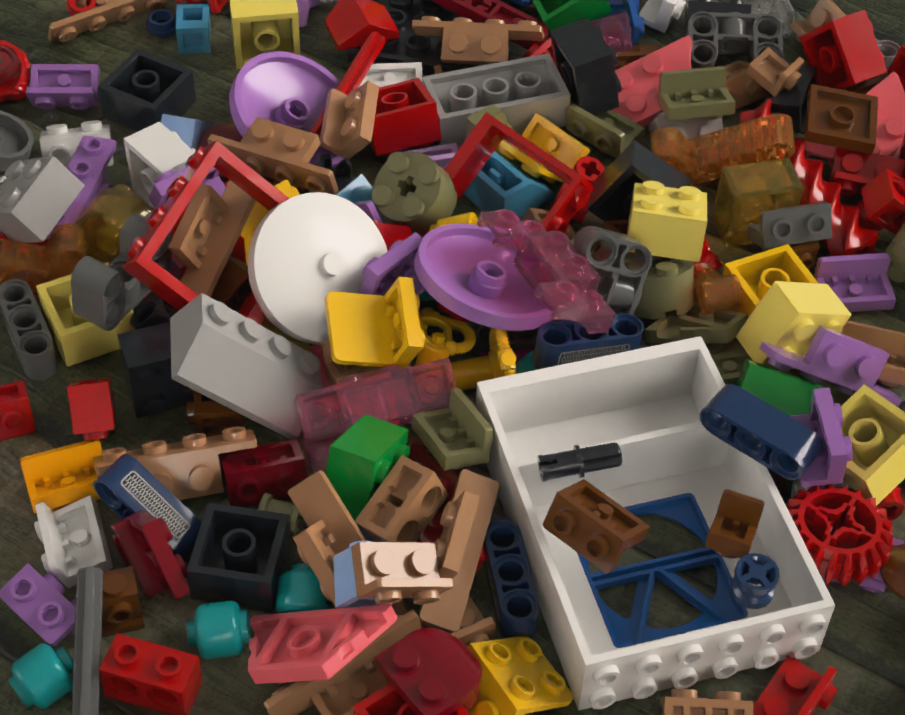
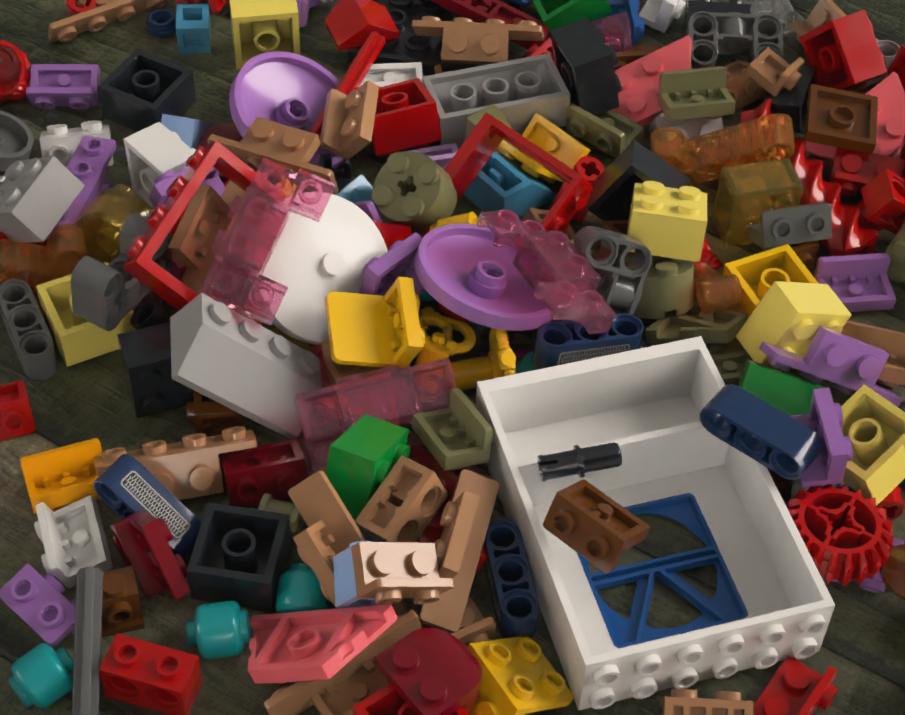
red brick [67,377,117,440] -> none
reddish brown bracket [704,489,765,559] -> none
dark blue wheel [730,553,780,609] -> none
none -> clear pink bracket [198,158,336,325]

